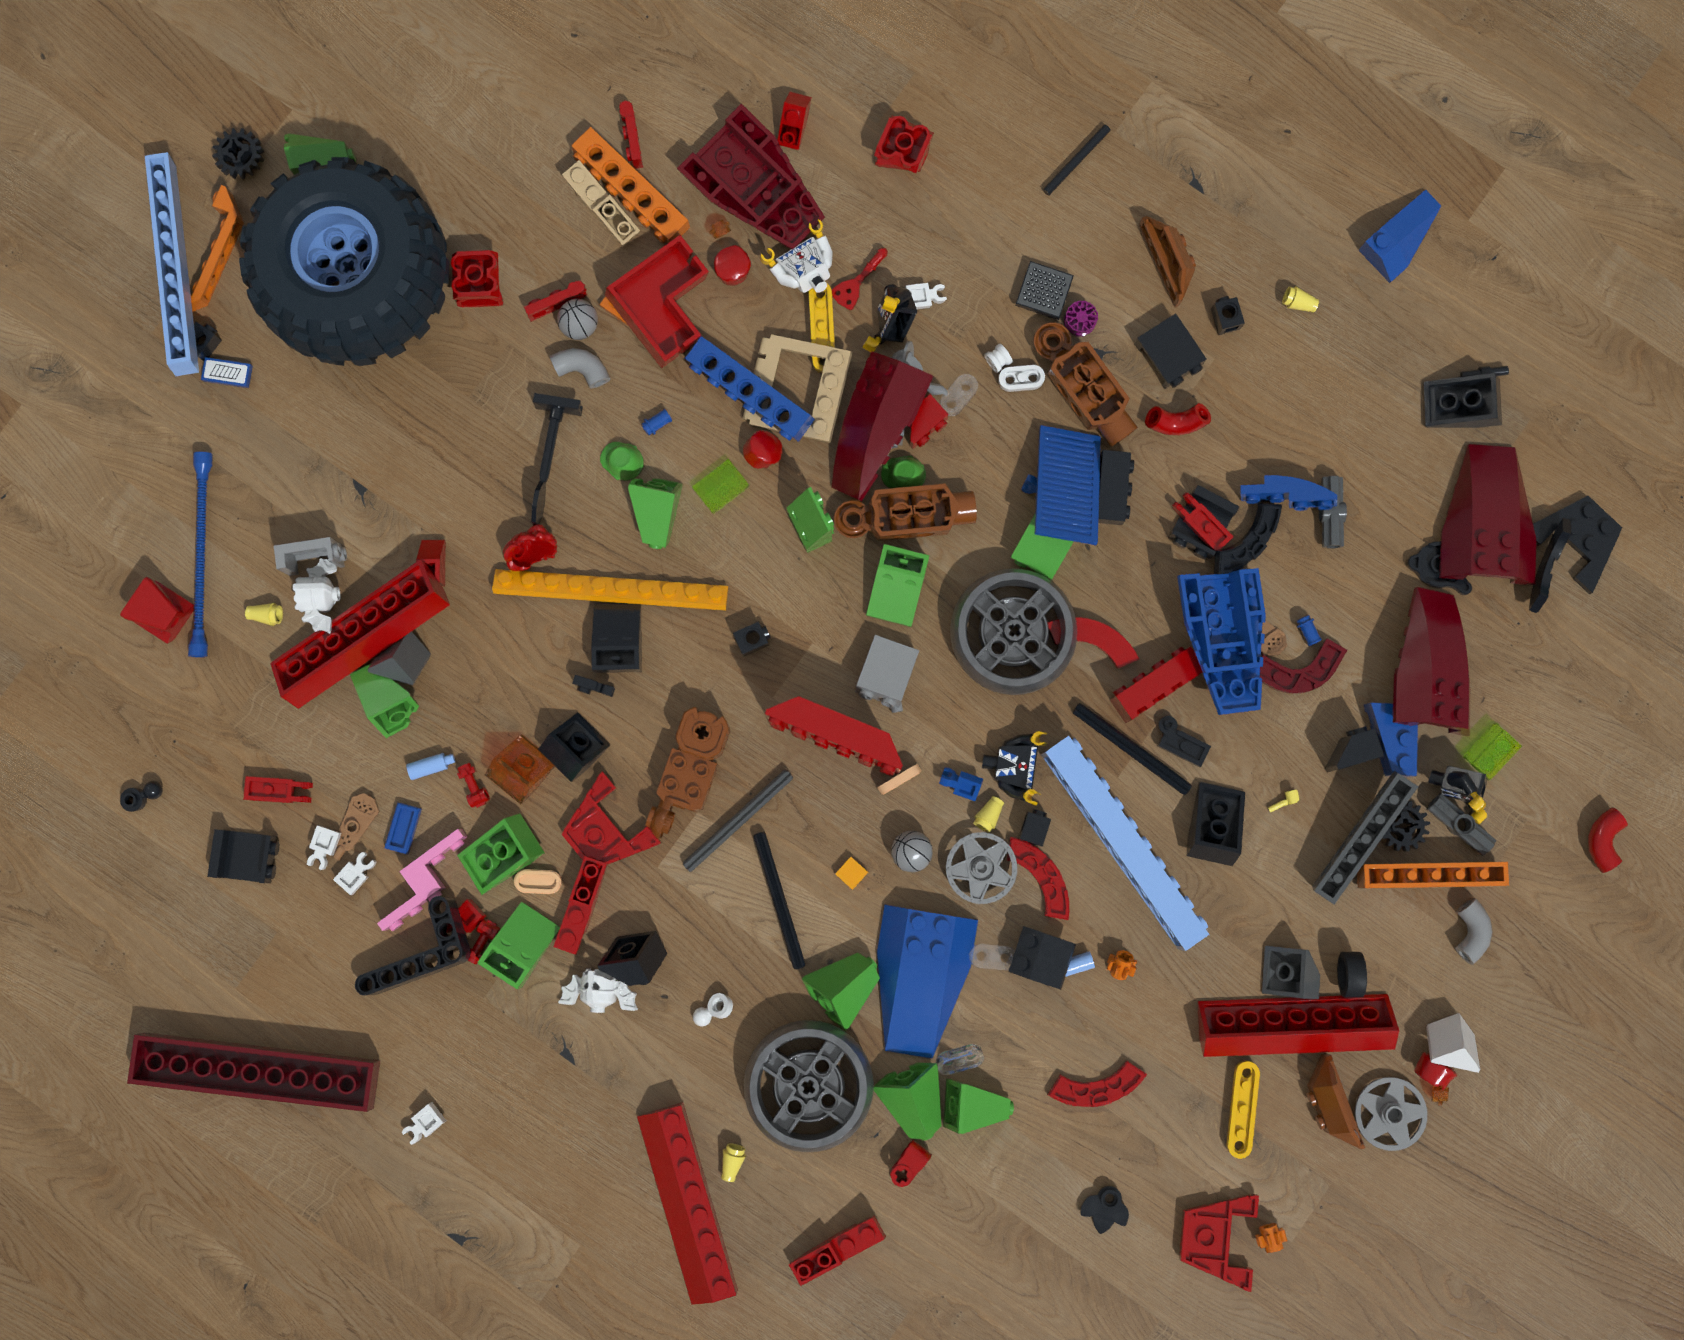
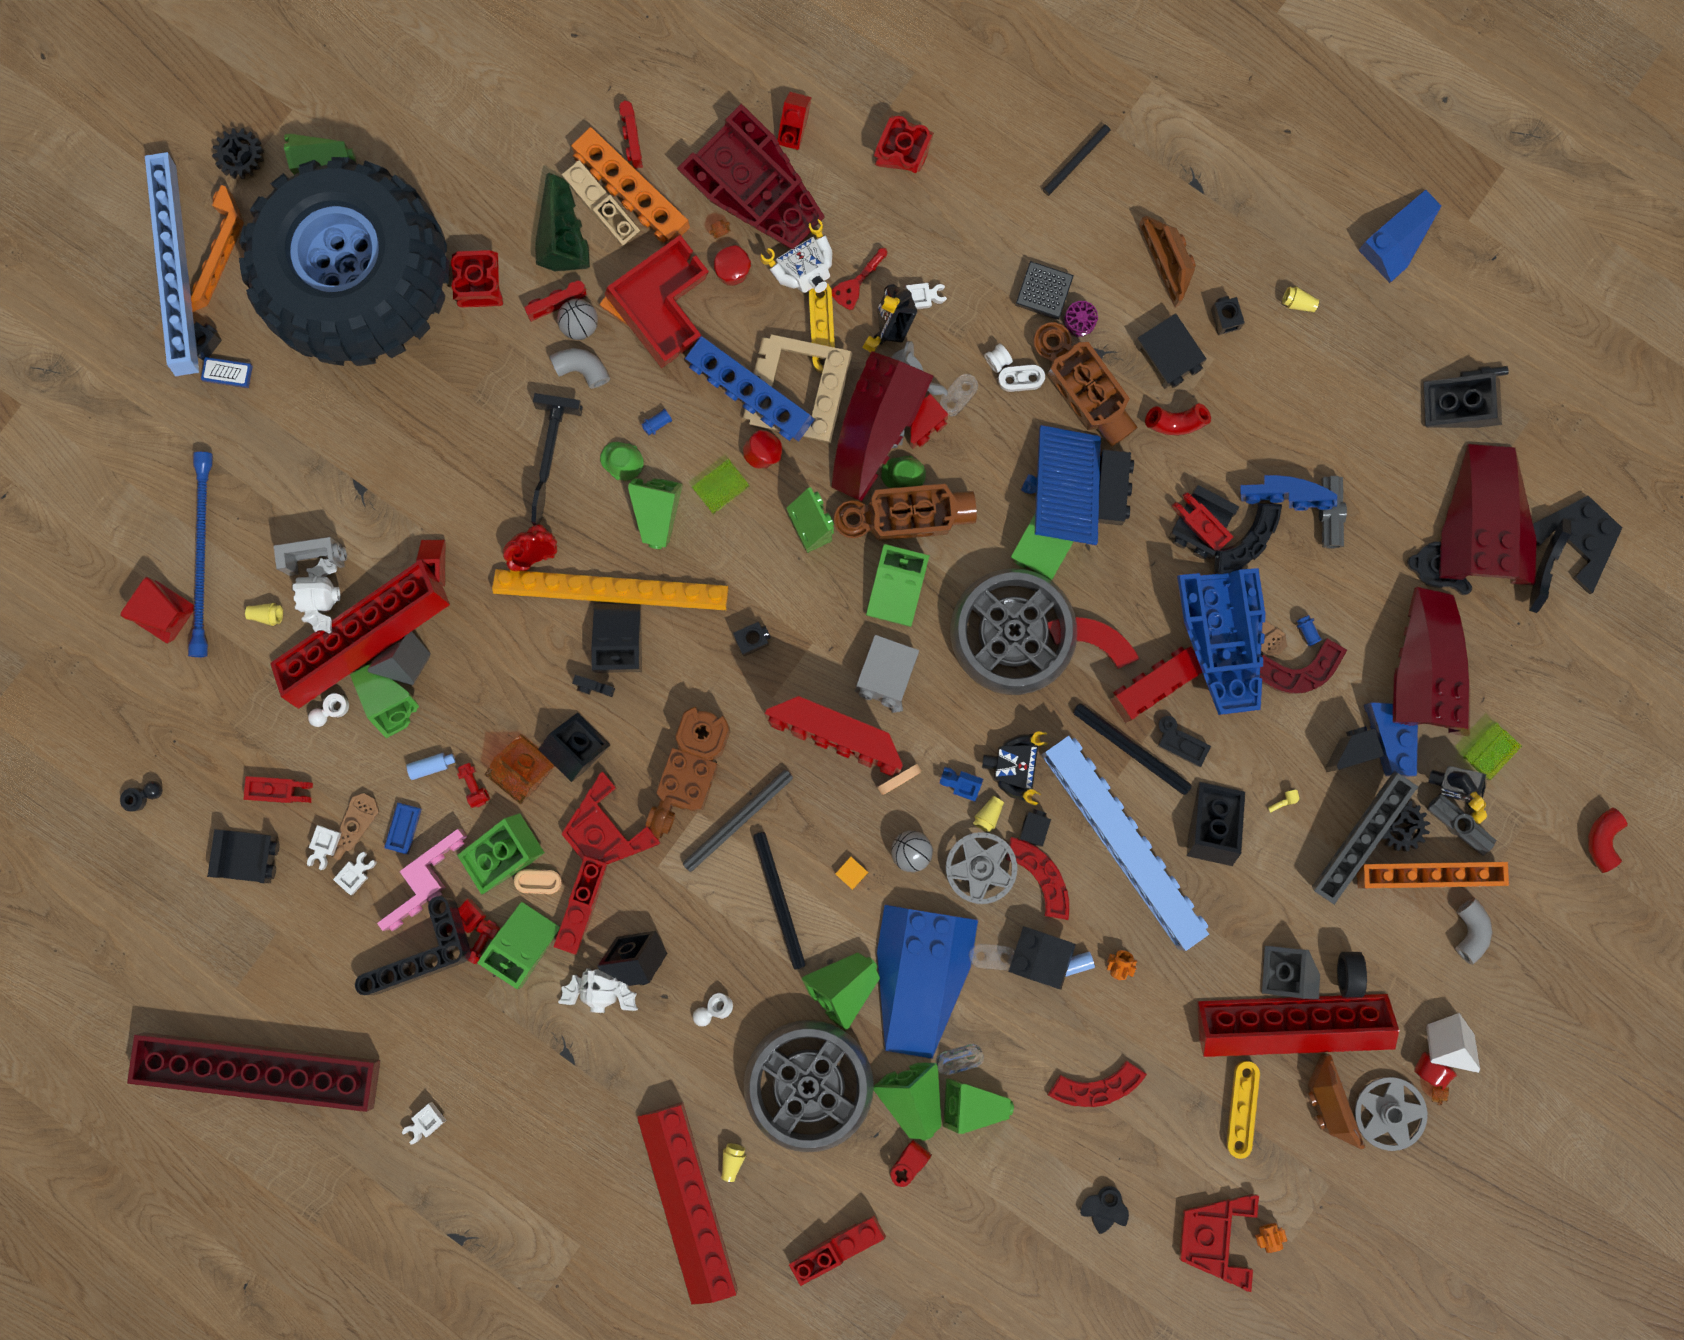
none -> white plate [308,693,349,727]
none -> clear green wedge [535,173,590,272]

